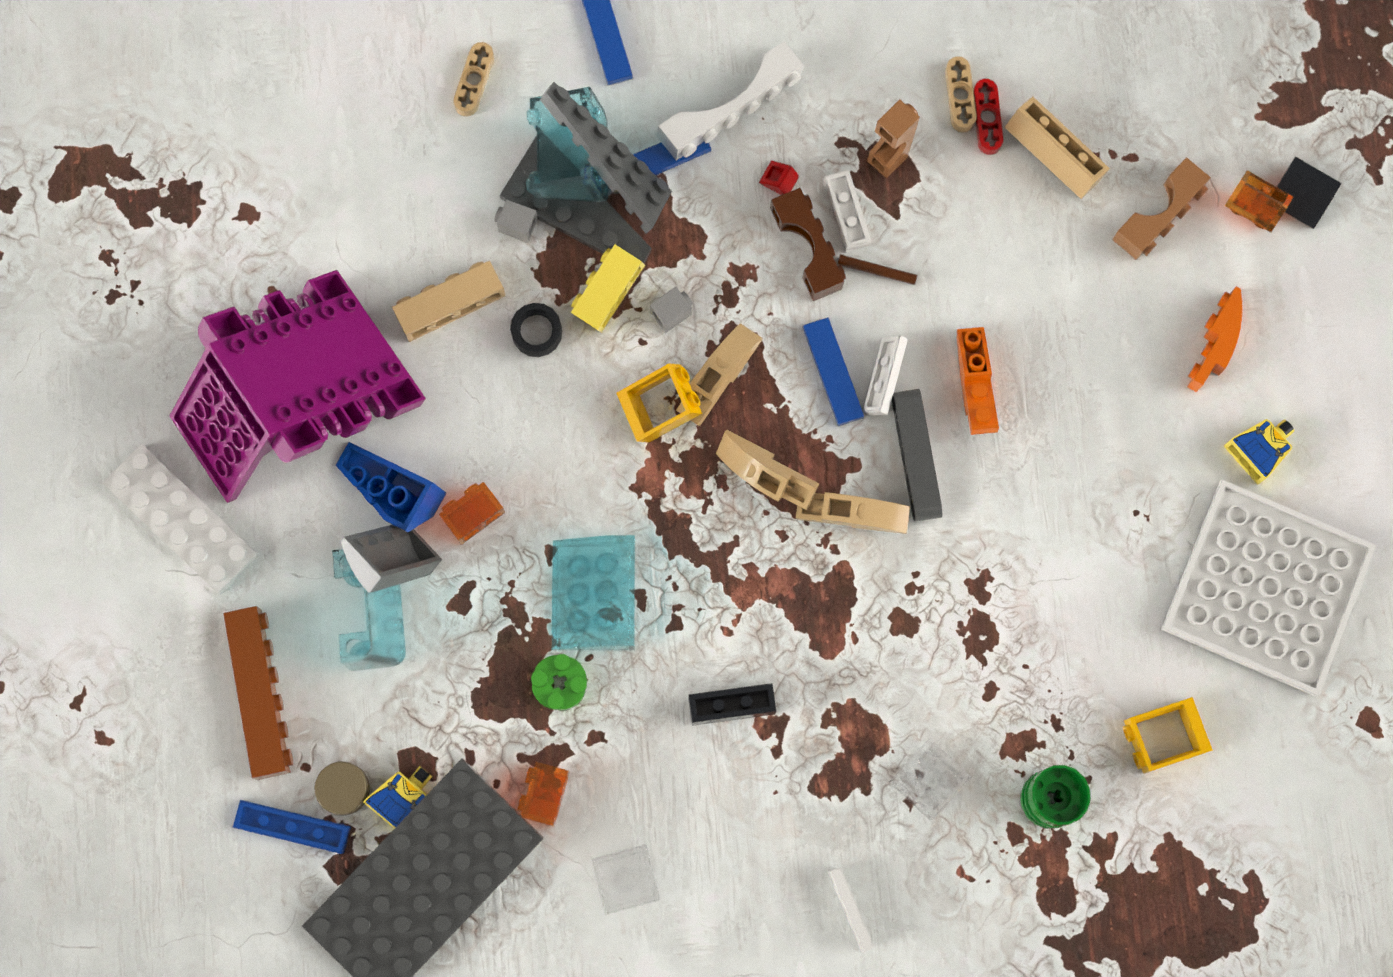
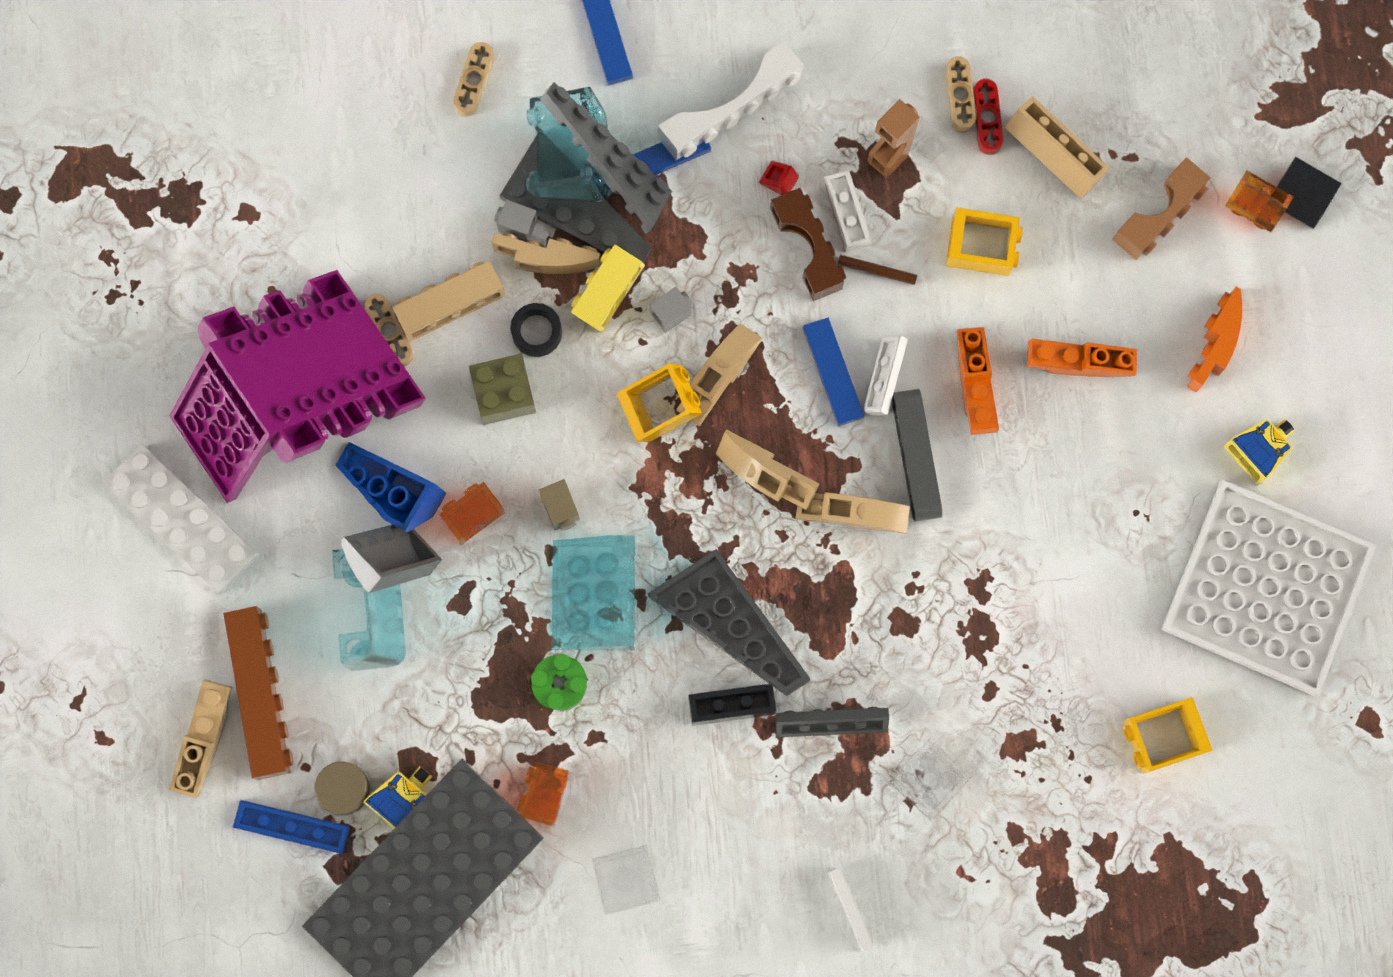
green wheel [1020,765,1091,829] -> none
none -> tan slope [169,679,232,798]
none -> tan beam [364,294,414,366]
none -> olive brick [469,353,536,425]
none -> tan slope [491,233,601,274]
none -> dark tan slope [539,479,580,531]
none -> dark grey wing [648,549,810,696]
none -> dark grey plate [776,707,889,738]
none -> yellow window [946,207,1023,276]
none -> orange slope [1027,338,1137,377]

